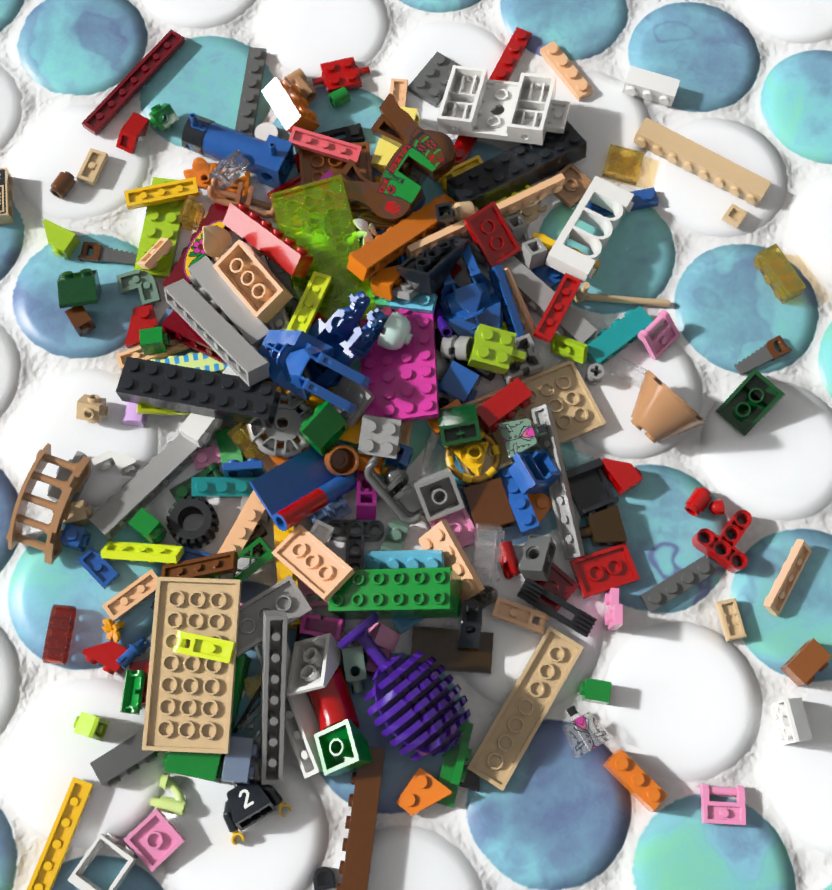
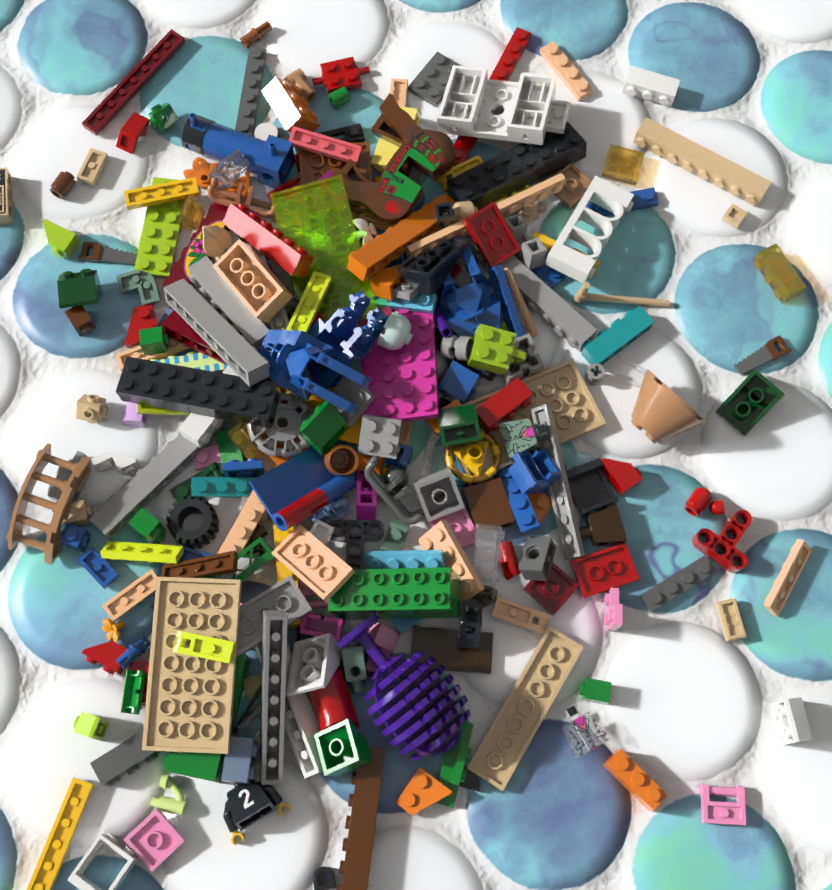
clear red beam [42,604,76,665] -> none
light nougat plate [137,238,173,270] -> none
black container [517,578,597,637] -> none
red plate [533,273,582,344] -> none
lime plate [551,334,588,364] -> none
bright pink plate [637,309,680,359] -> none
dark orange brick [780,638,832,686] -> none
none -> dark orange axle [240,21,272,48]

